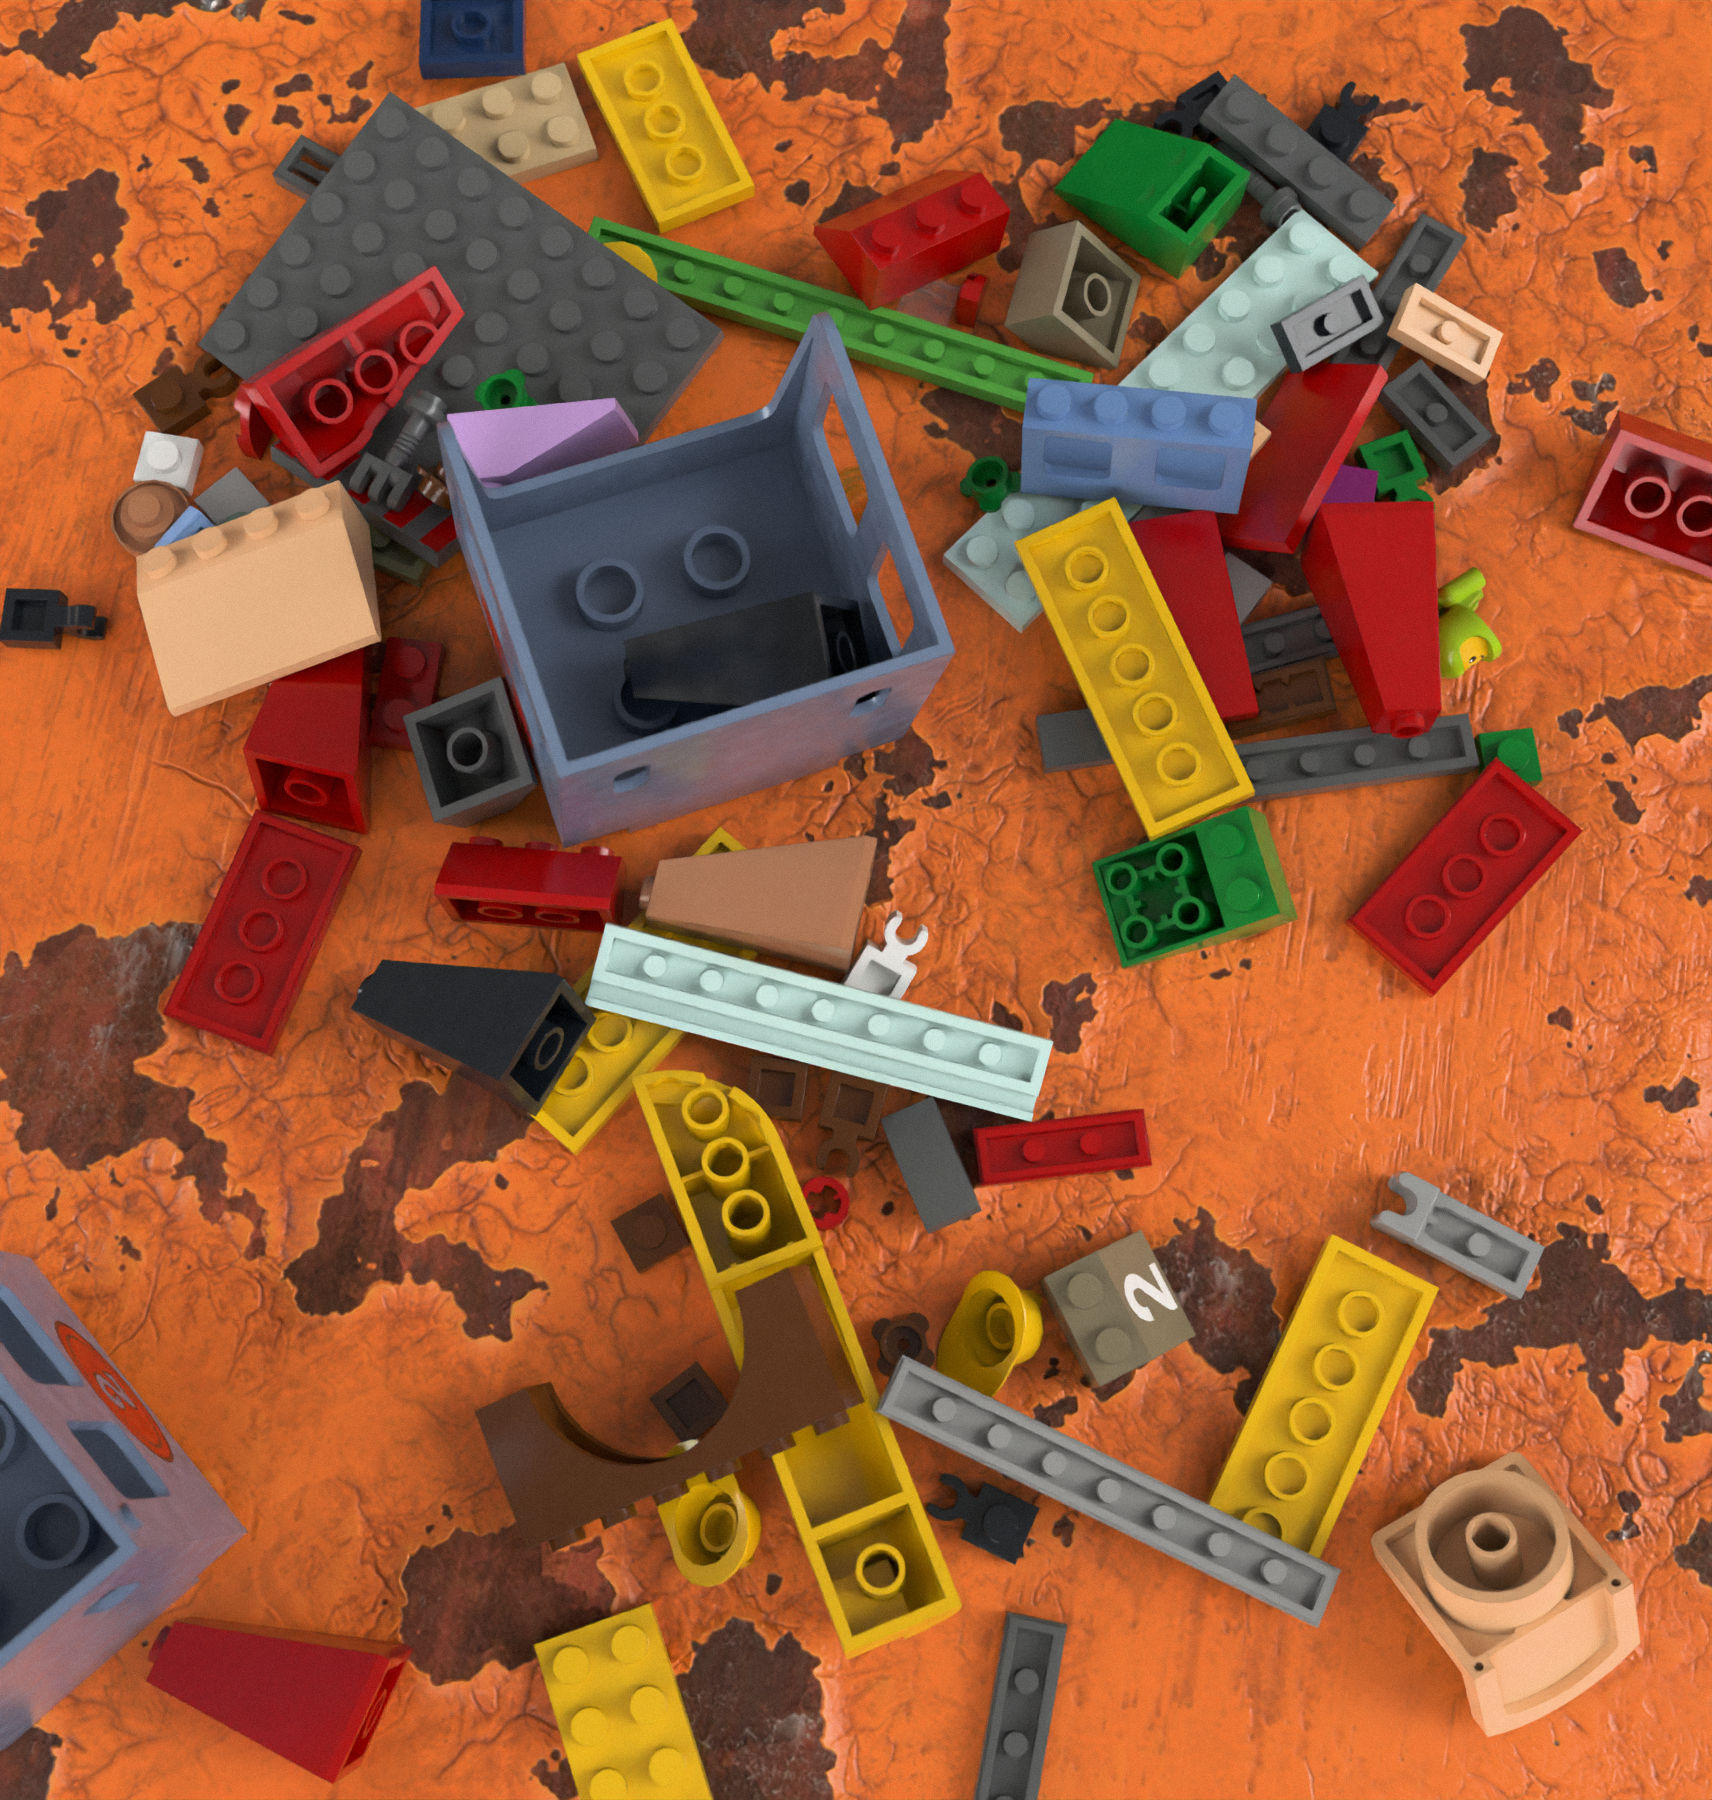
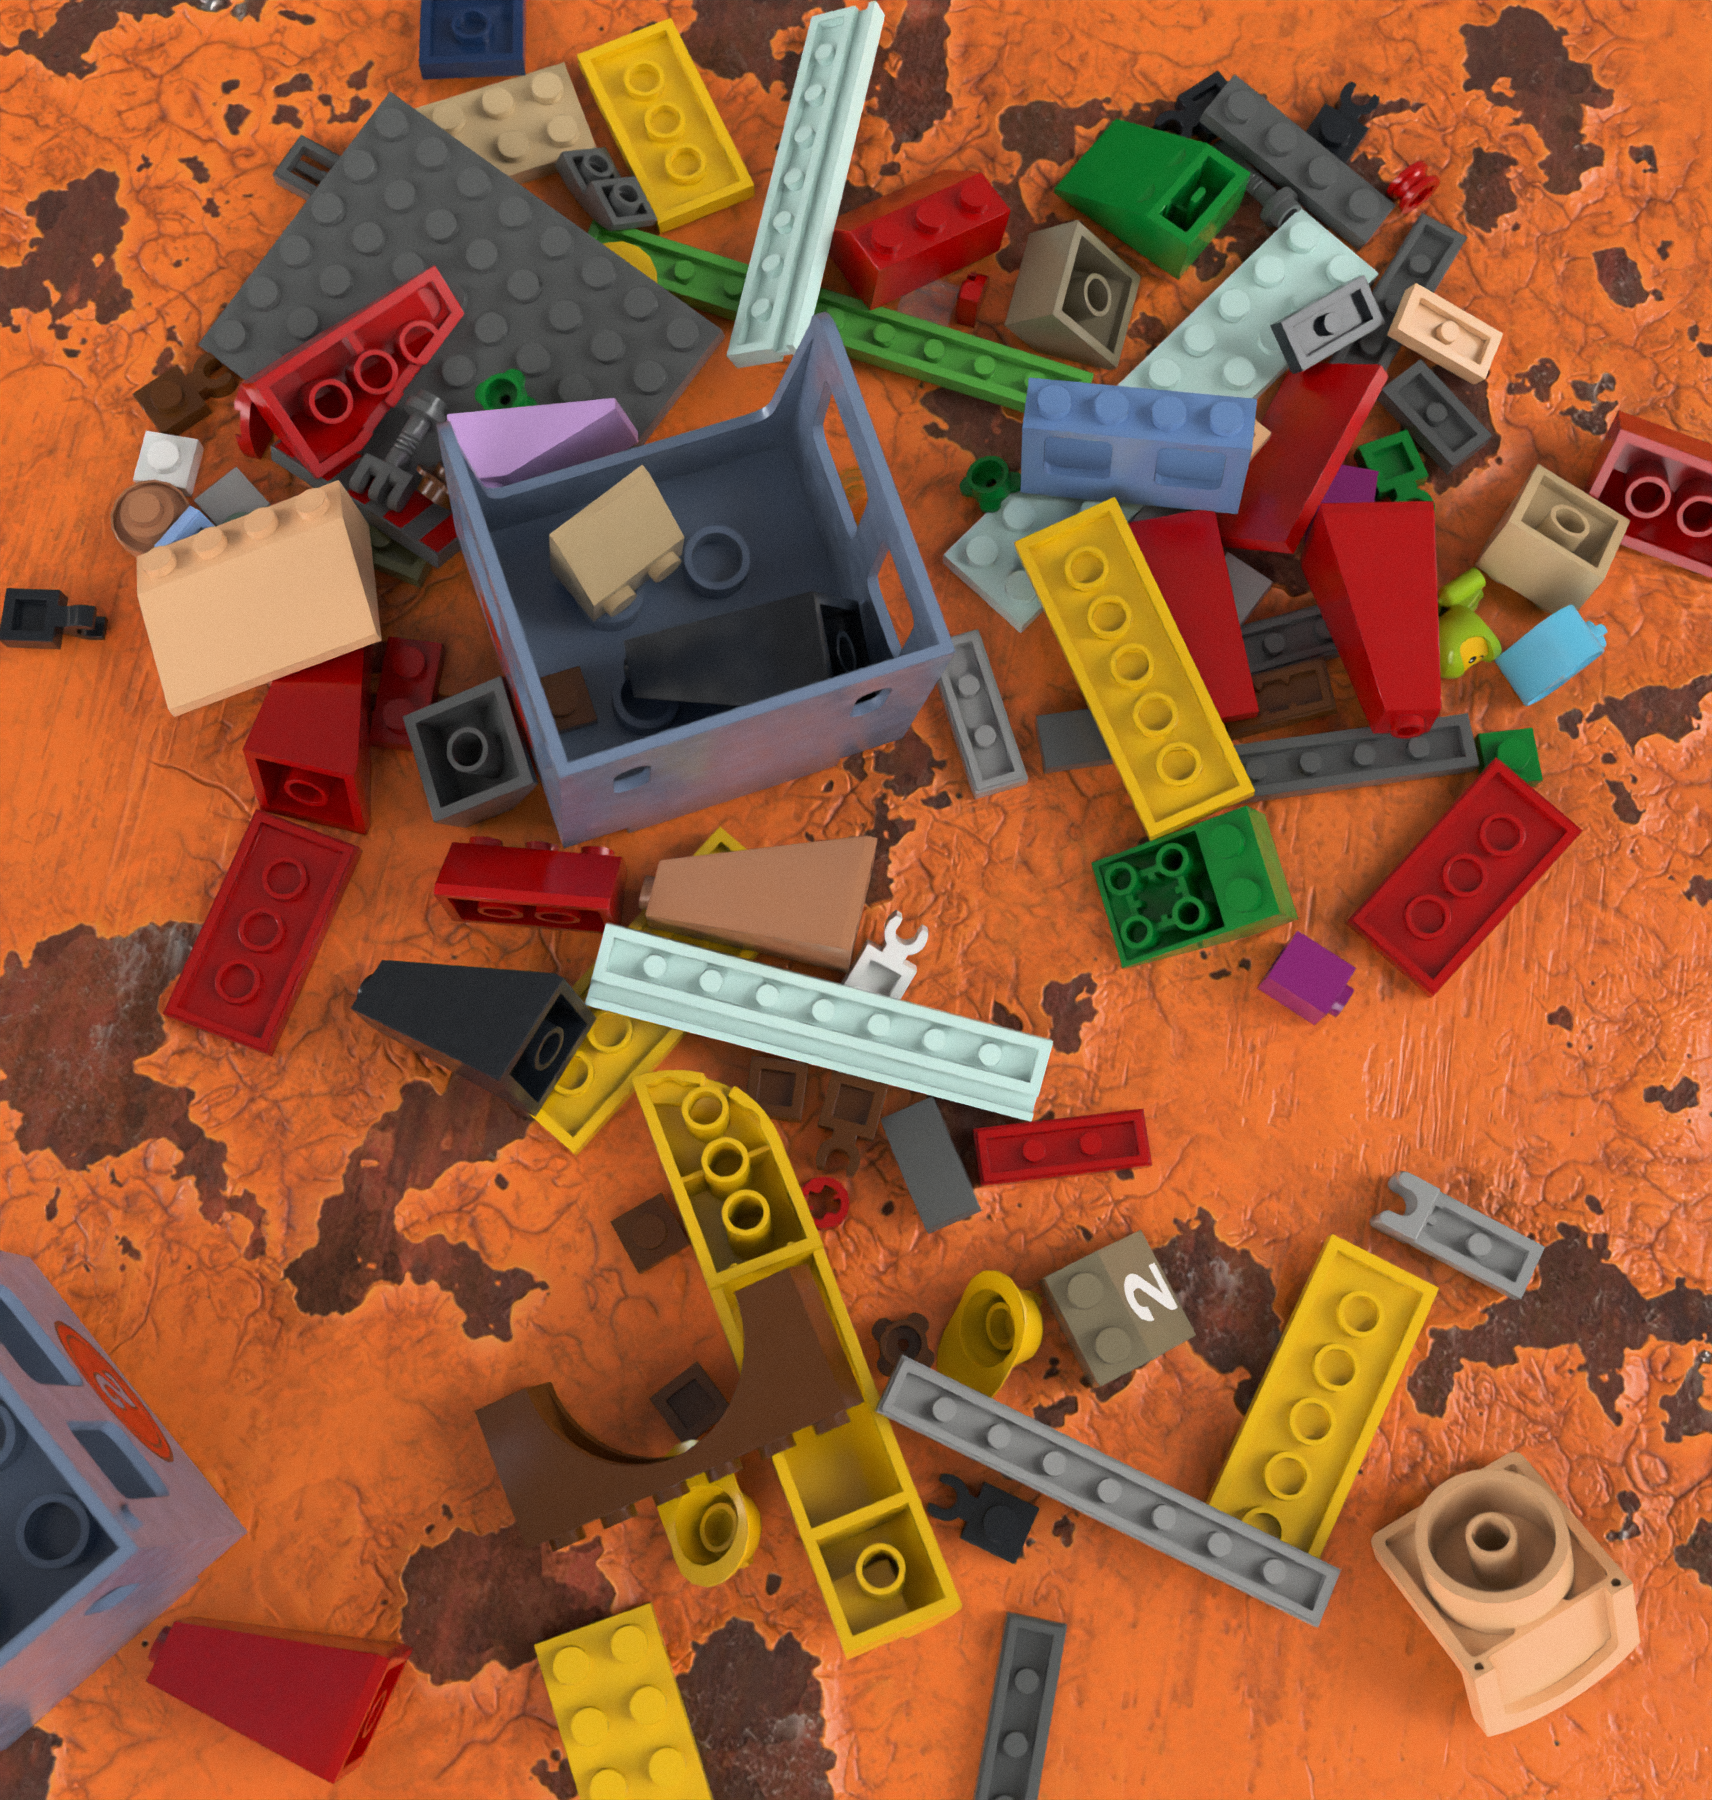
none -> reddish brown plate [539,666,598,735]
none -> tan slope [549,465,684,622]
none -> dark grey slope [555,147,657,231]
none -> light aqua plate [726,0,885,368]
none -> light grey tile [936,629,1028,800]
none -> magenta brick [1257,931,1356,1025]
none -> red bush [1386,160,1440,214]
none -> tan slope [1474,464,1630,614]
none -> medium azure beam [1494,604,1608,707]

